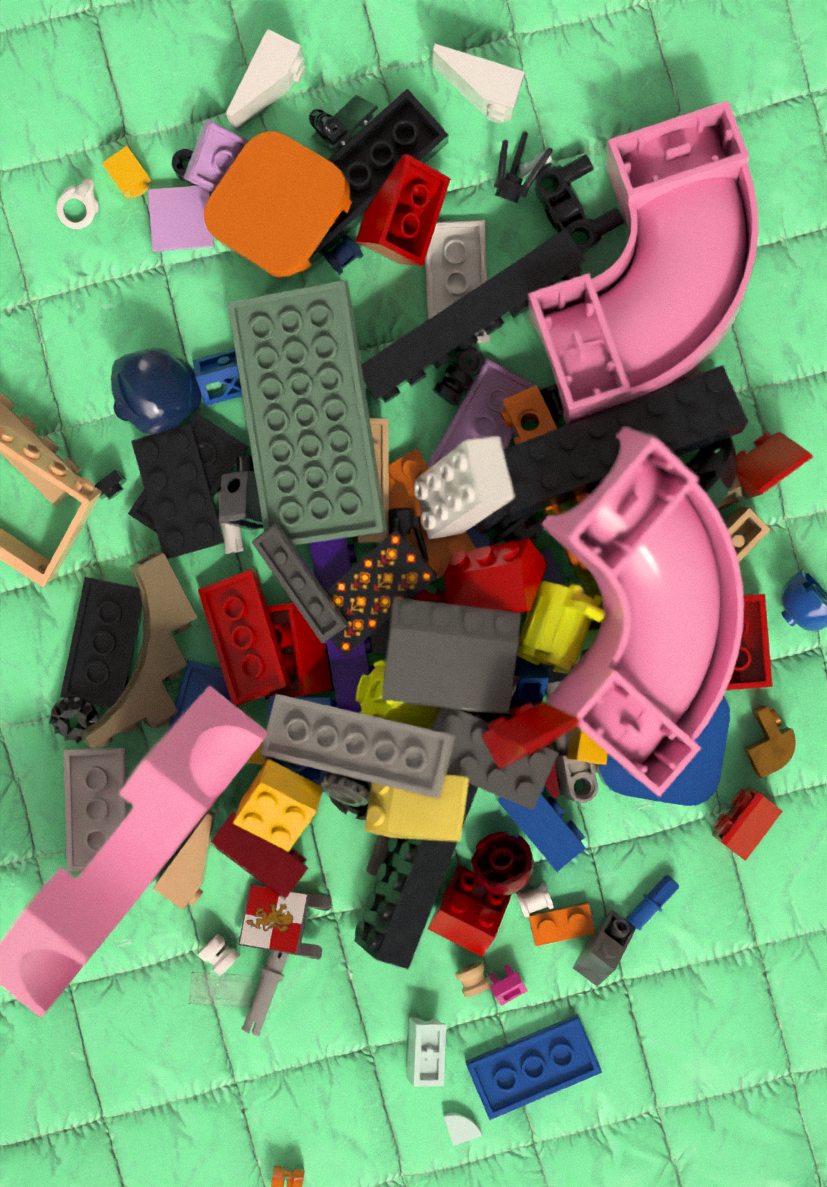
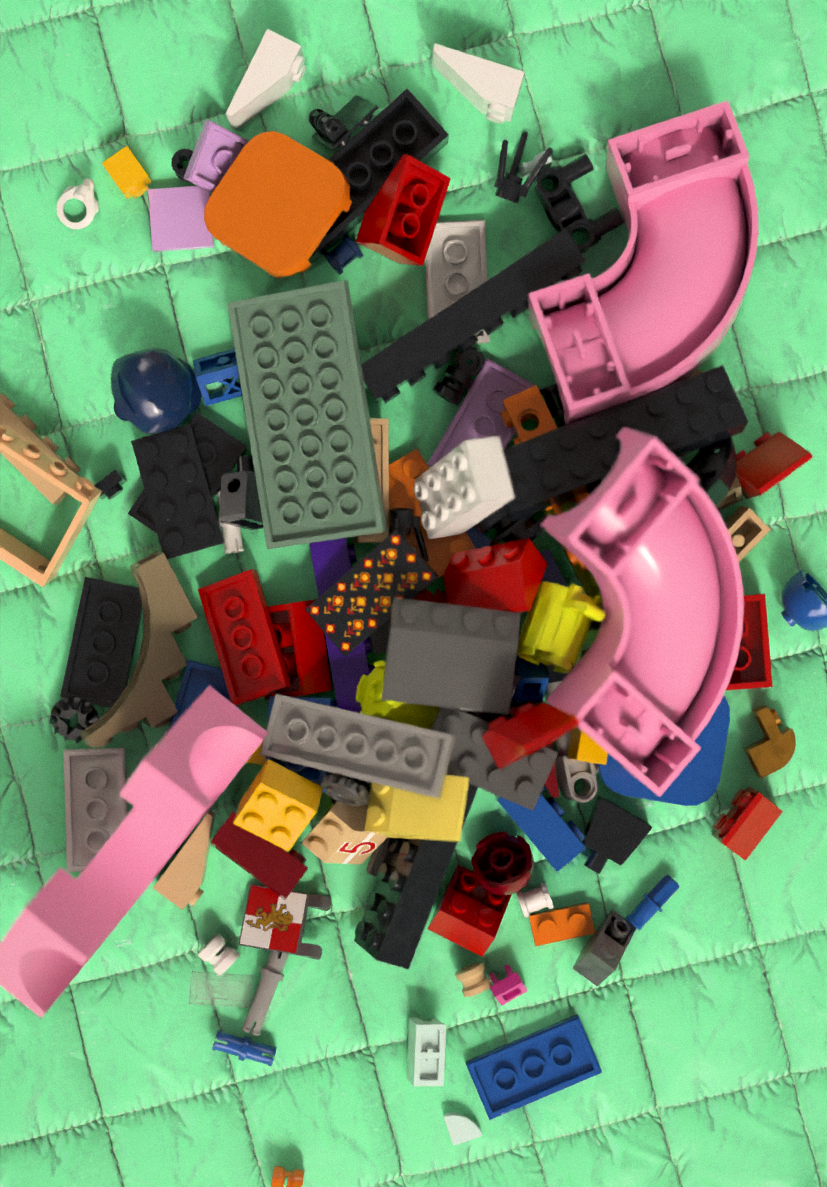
dark grey tile [252,523,349,643] -> none
none -> blue pin [212,1030,277,1066]
none -> tan slope [301,801,387,865]
none -> black torso [582,795,652,874]

